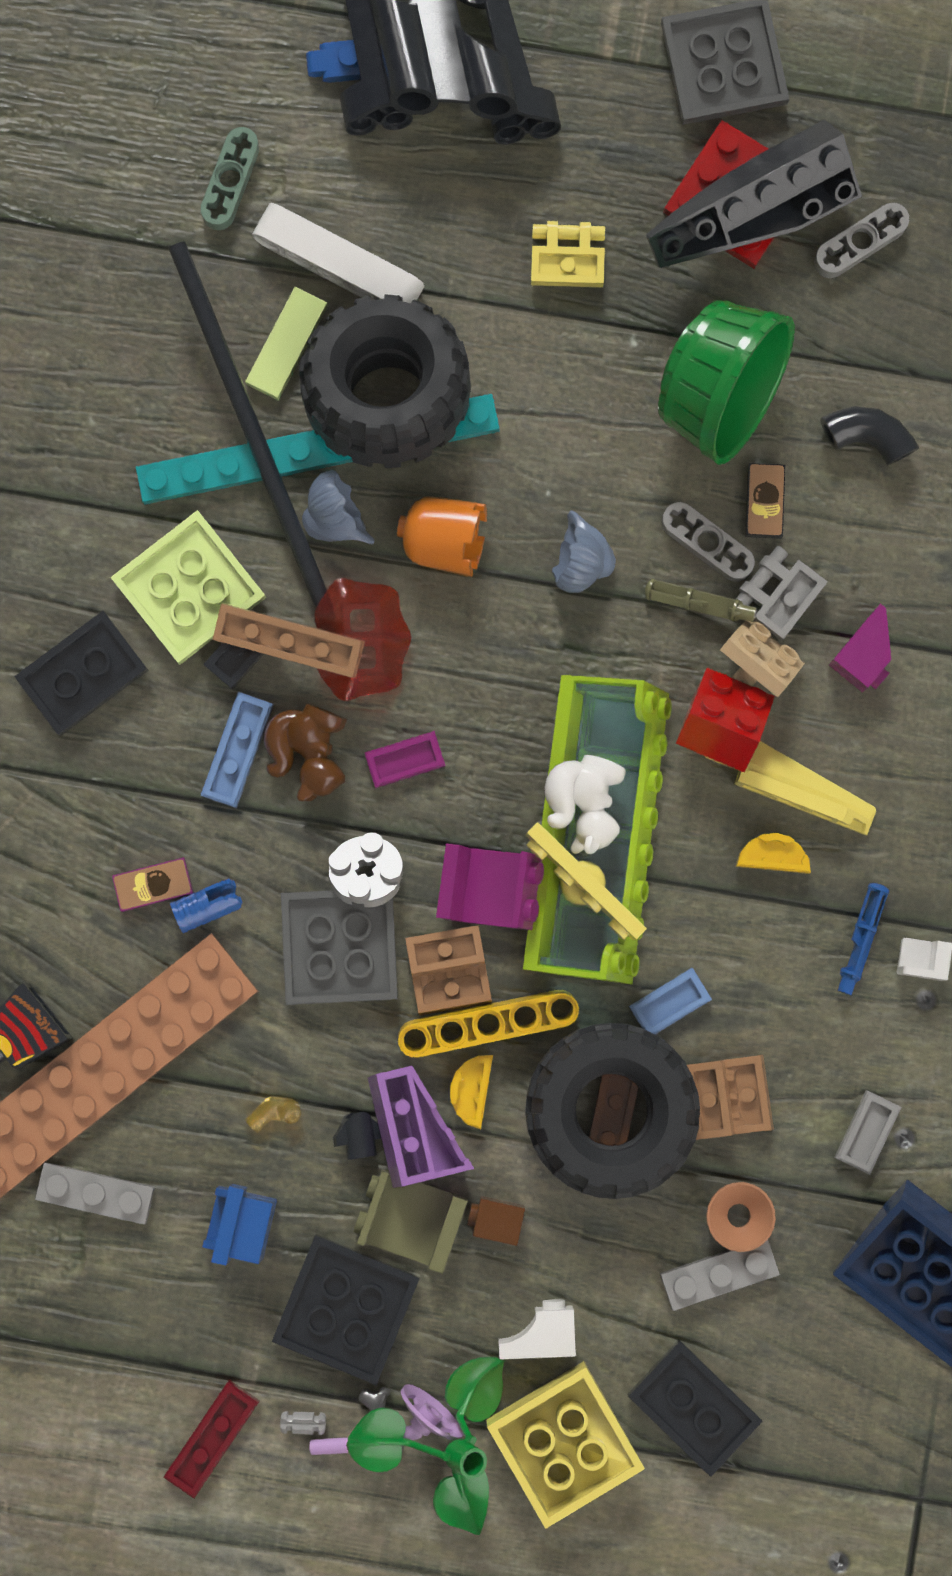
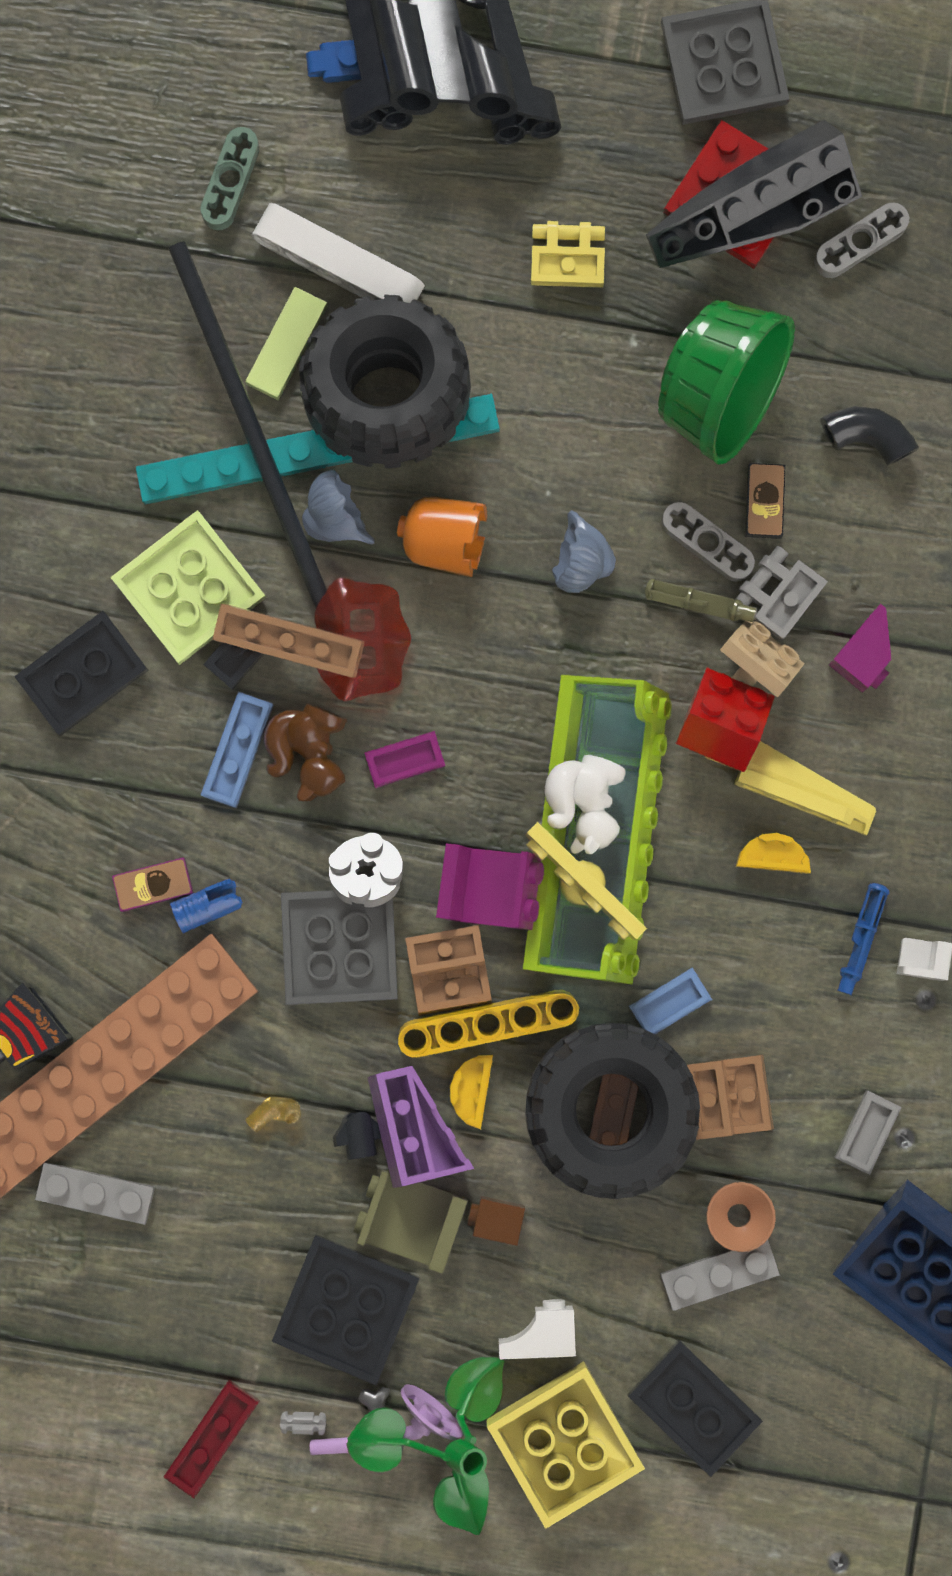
blue plate [202,1184,277,1266] -> none

